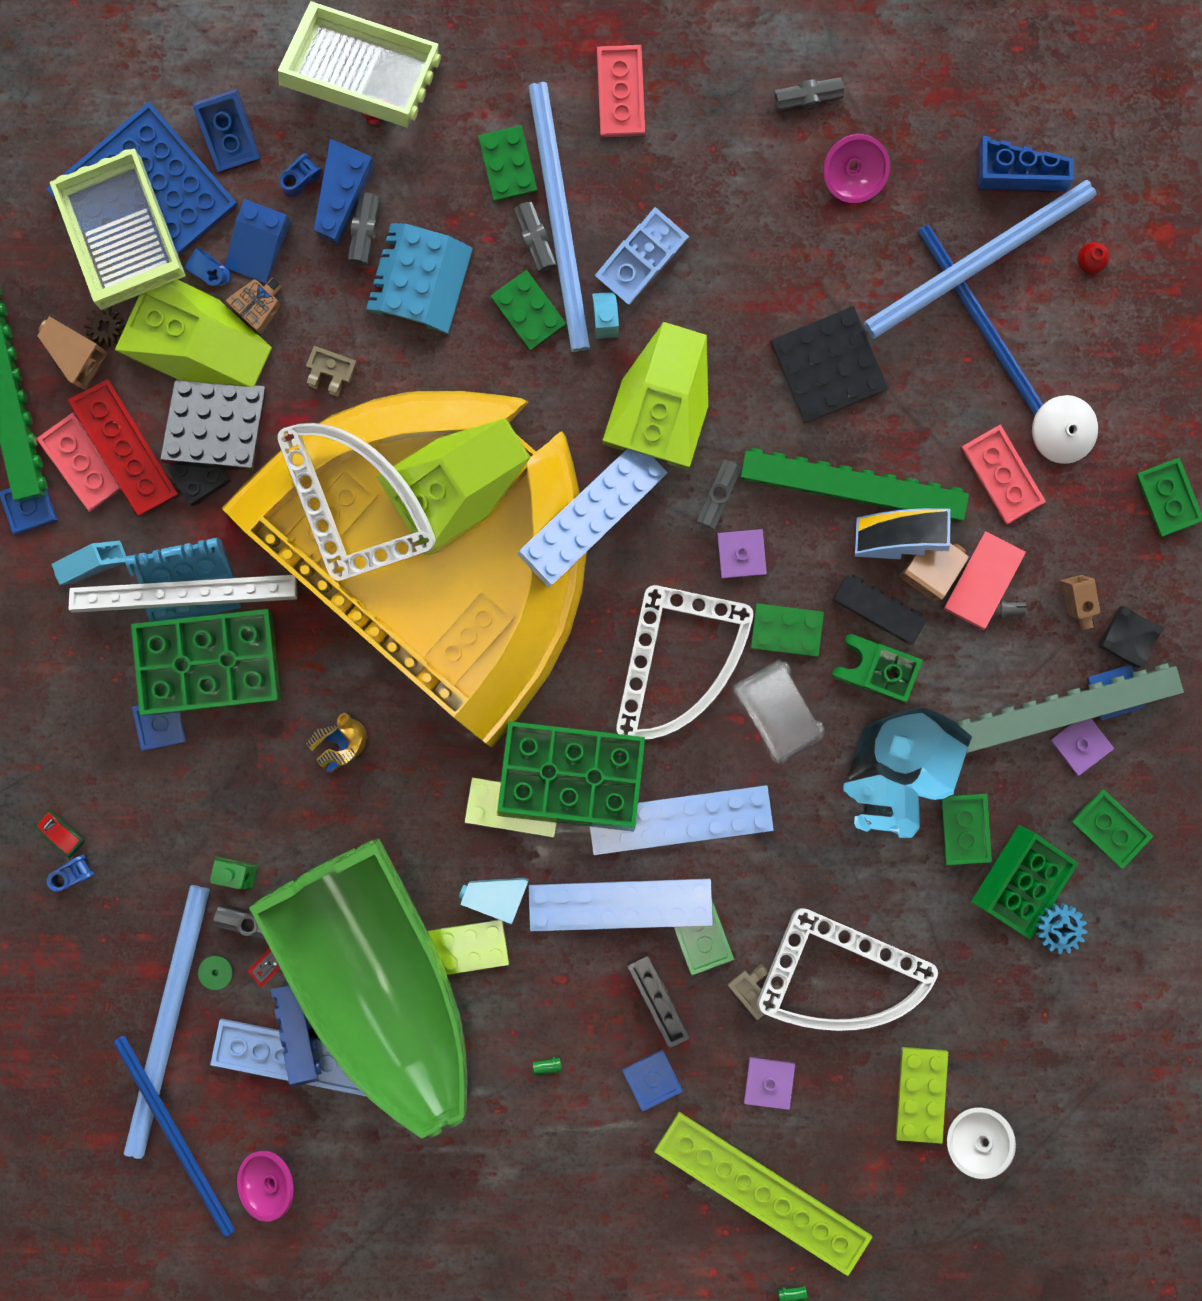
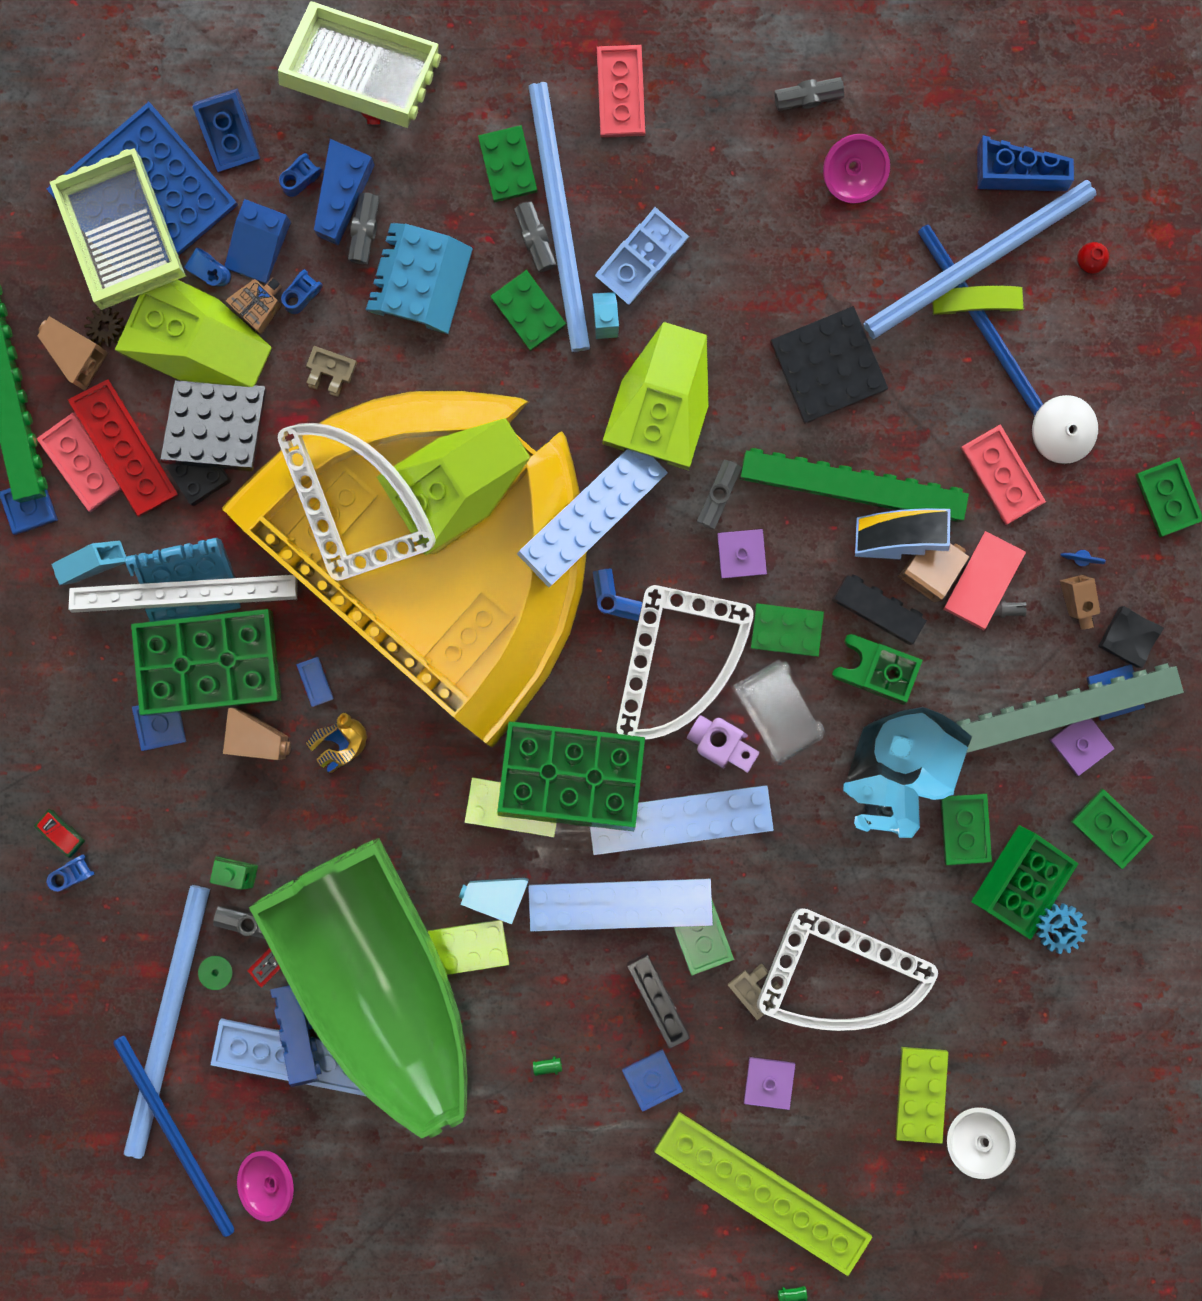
none -> medium nougat slope [223,708,291,760]
none -> blue piece [281,269,323,314]
none -> blue tile [296,657,334,707]
none -> blue piece [592,569,643,621]
none -> lavender piece [687,715,759,773]
none -> lime slope [932,286,1023,315]
none -> blue piece [1060,550,1106,566]

